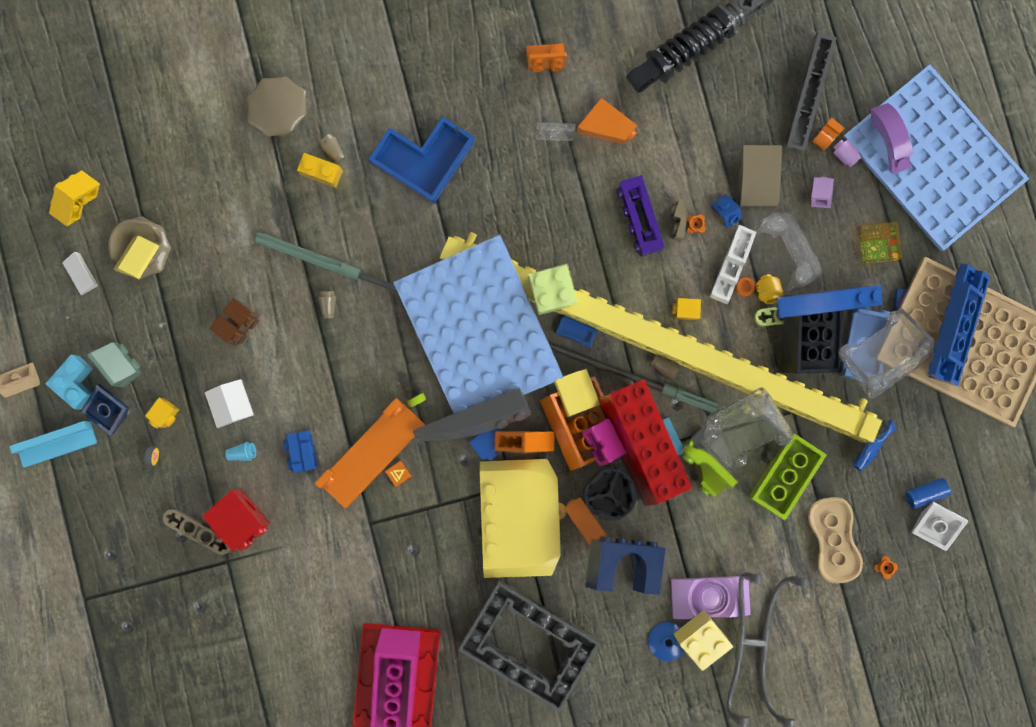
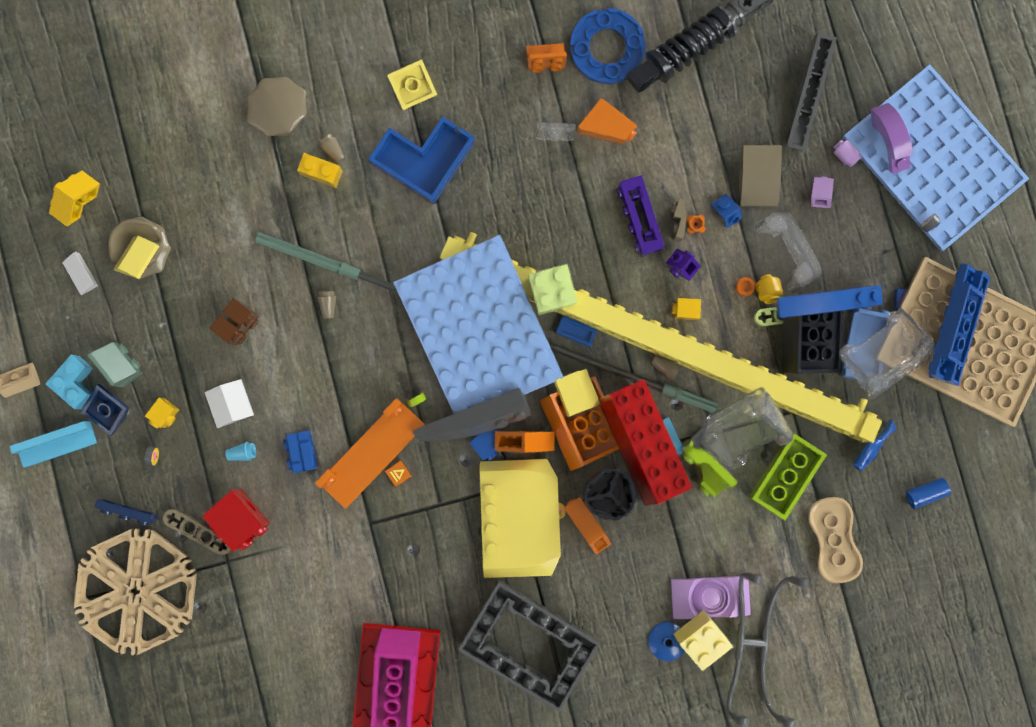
dark pink brick [582,418,626,466] -> none
dark blue arch [585,537,666,595] -> none
white slope [710,225,756,304] -> none
orange leg [812,118,844,151] -> none
clear yellow tile [859,222,903,264] -> none
orange plate [874,556,898,579] -> none
white slope [912,502,968,551] -> none
none -> tan plate [74,528,197,655]
none -> dark blue plate [95,499,158,525]
none -> light yellow slope [387,59,437,110]
none -> blue plate [570,8,646,84]
none -> dark purple brick [666,249,701,281]
none -> dark grey tile [920,214,940,232]

